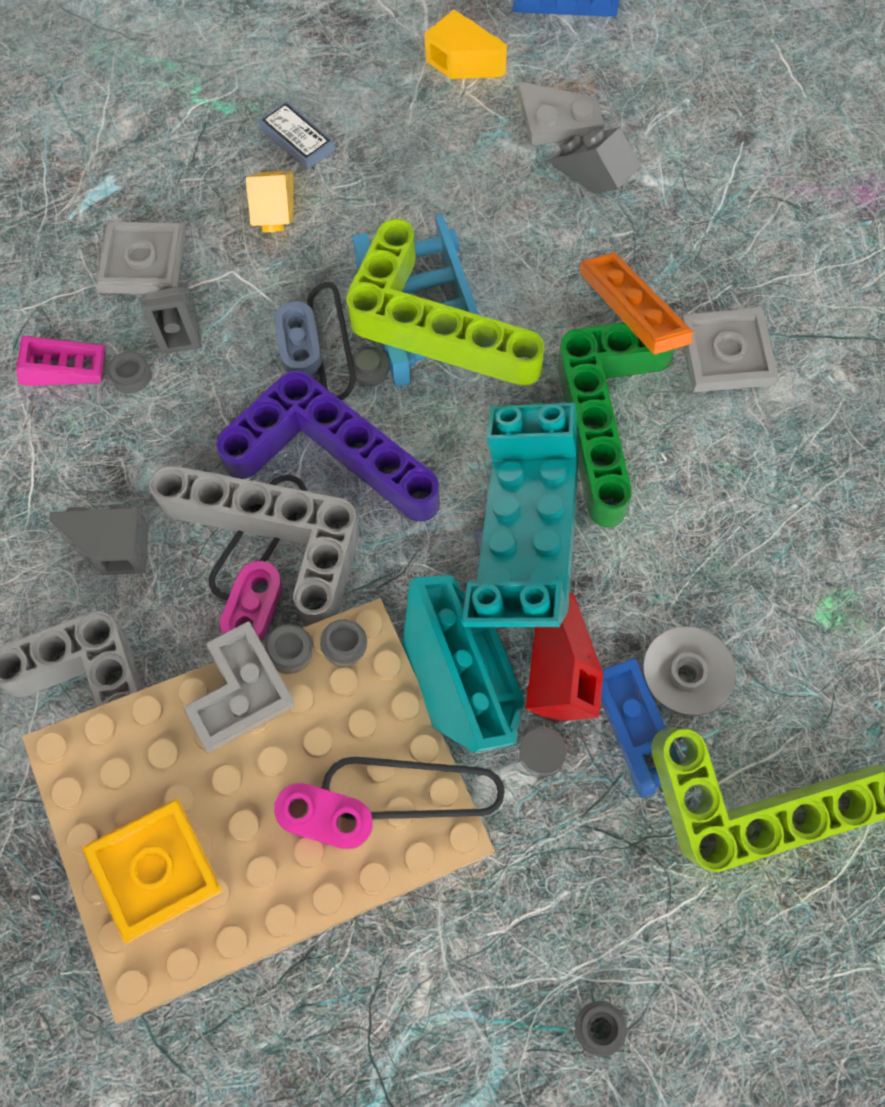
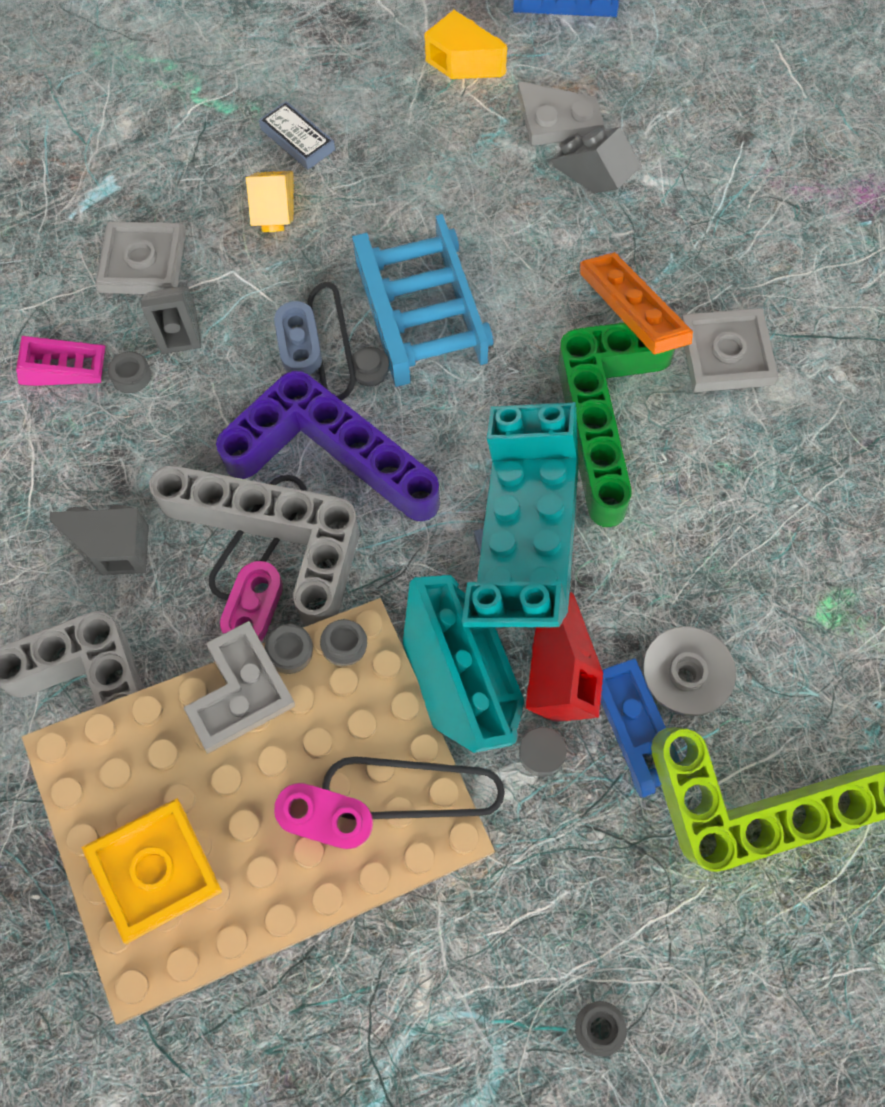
lime beam [346,218,545,386] -> none

